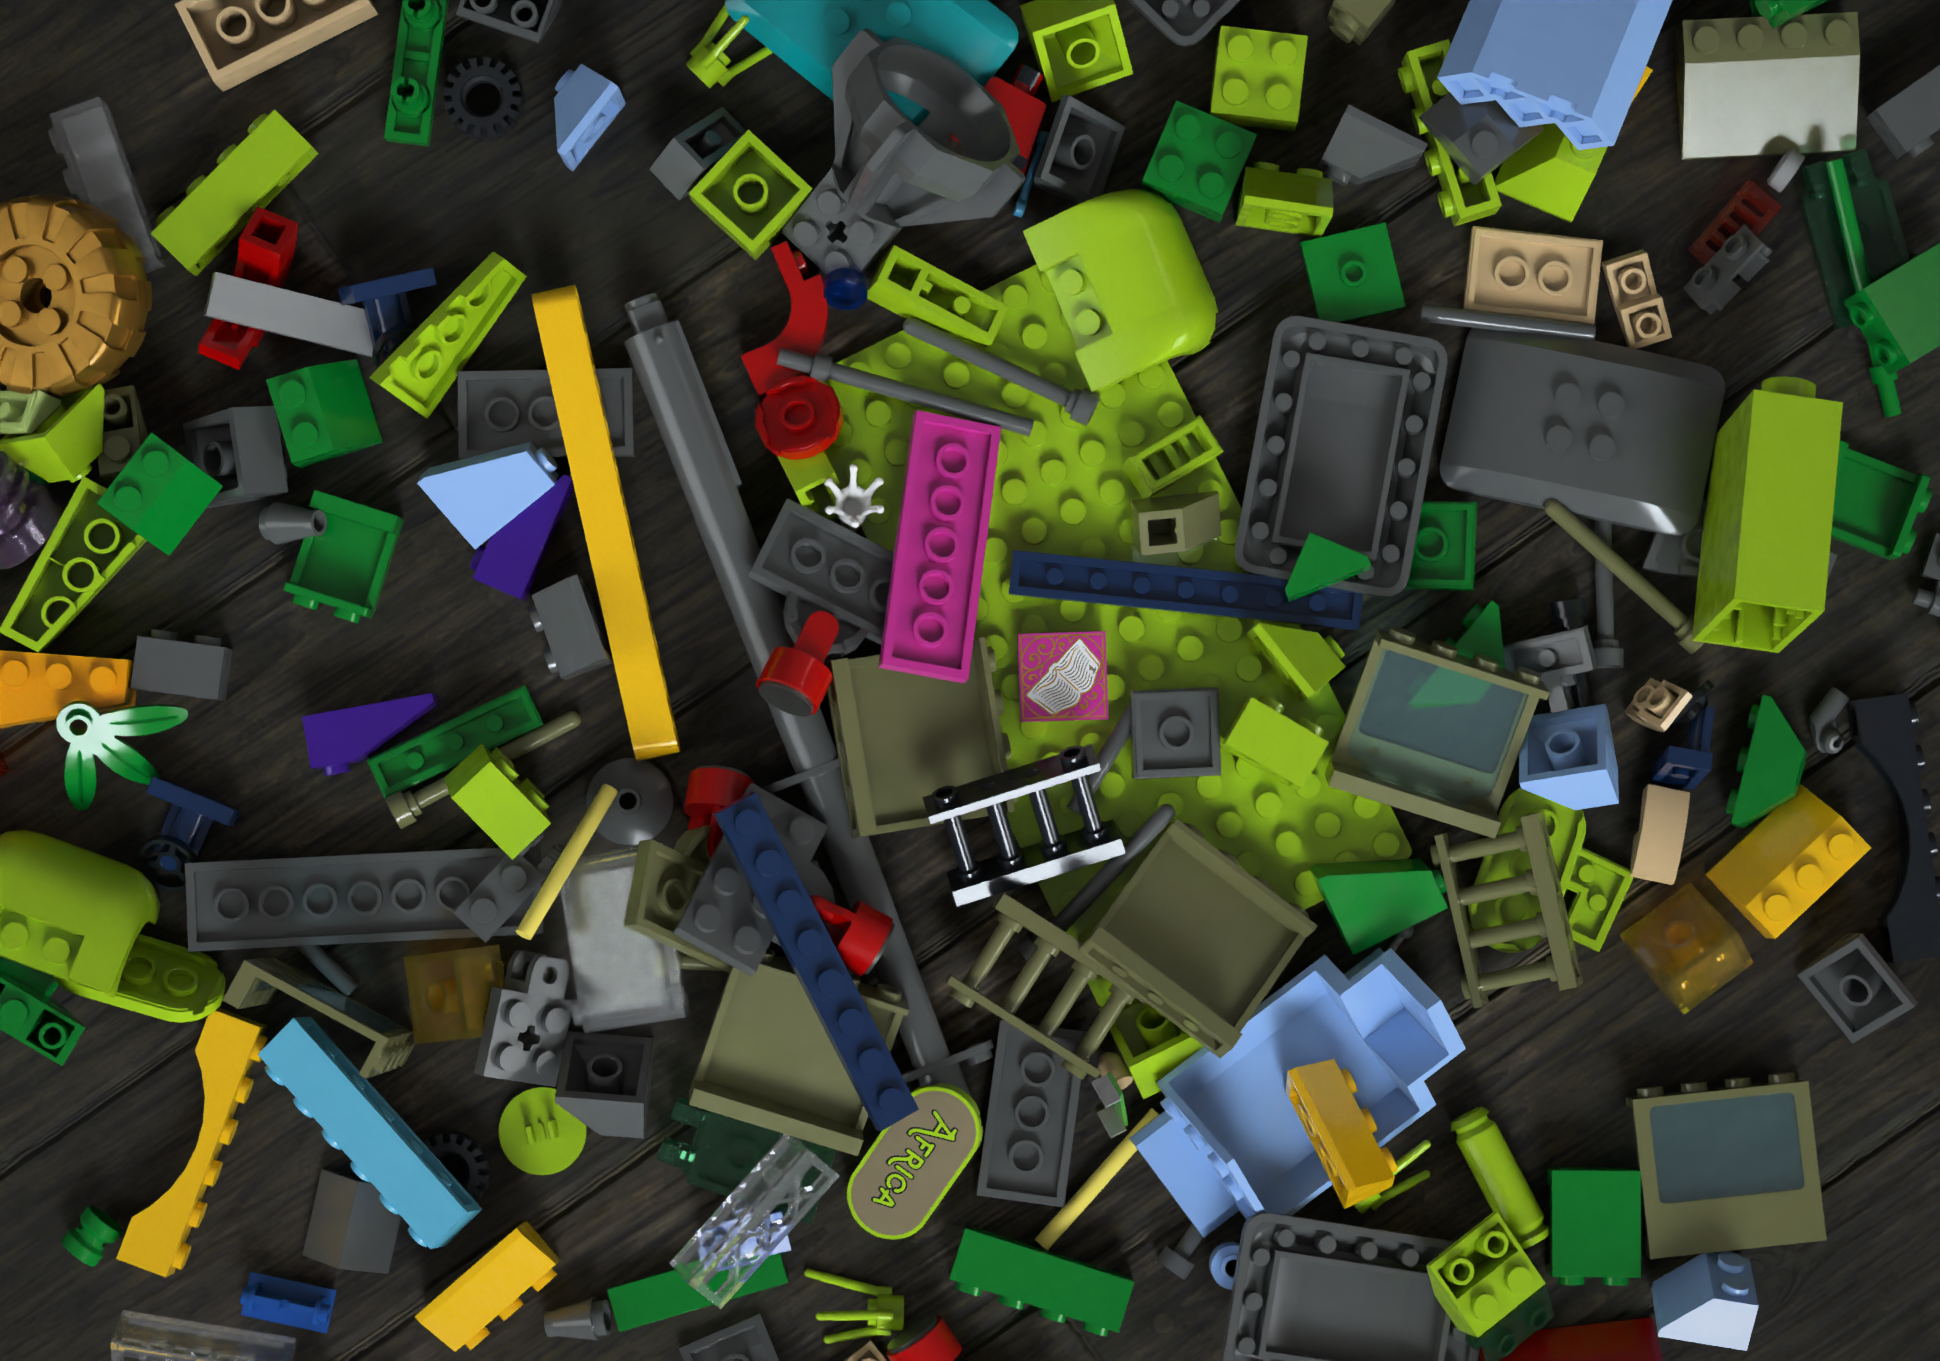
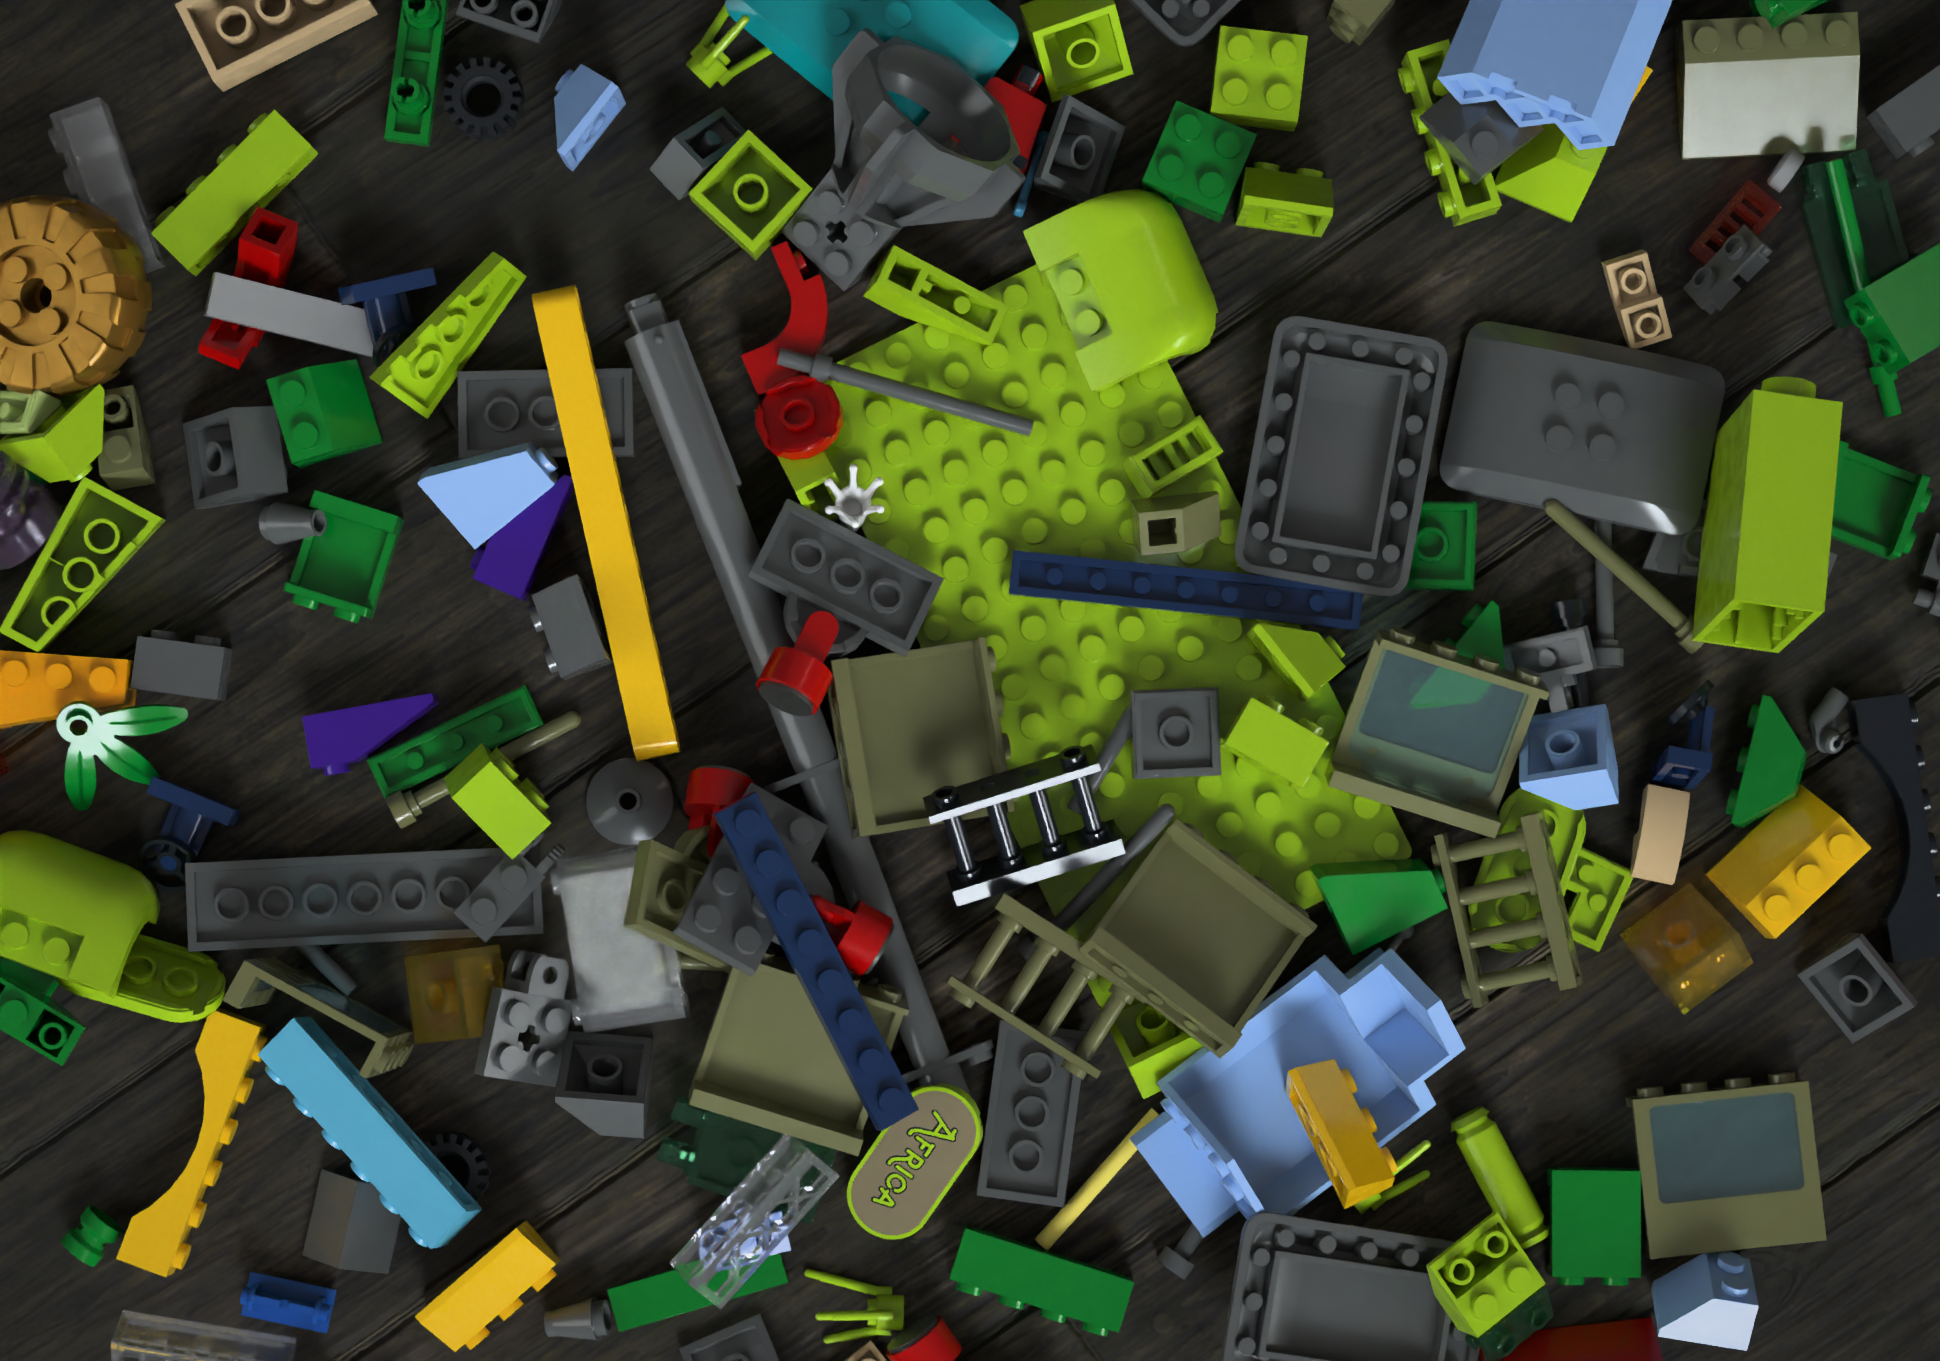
green slope [97,432,223,556] -> none
lime piece [499,1087,587,1175] -> none
light yellow bar [516,784,618,940] -> none
clear blue tile [824,268,868,310] -> none
dark pink plate [878,410,1001,683] -> none
dark grey piece [903,317,1101,426] -> none
tile [1018,631,1109,722] -> none
piece [1091,1052,1133,1138] -> none
light blue brick [1209,1242,1240,1290] -> none
green slope [1285,532,1371,602] -> none
green plate [1300,222,1406,323] -> none
dark grey slope [1318,105,1428,186] -> none
dark grey bar [1420,304,1596,340] -> none
tan tile [1463,226,1603,324] -> none
tan slope [1624,677,1693,732] -> none

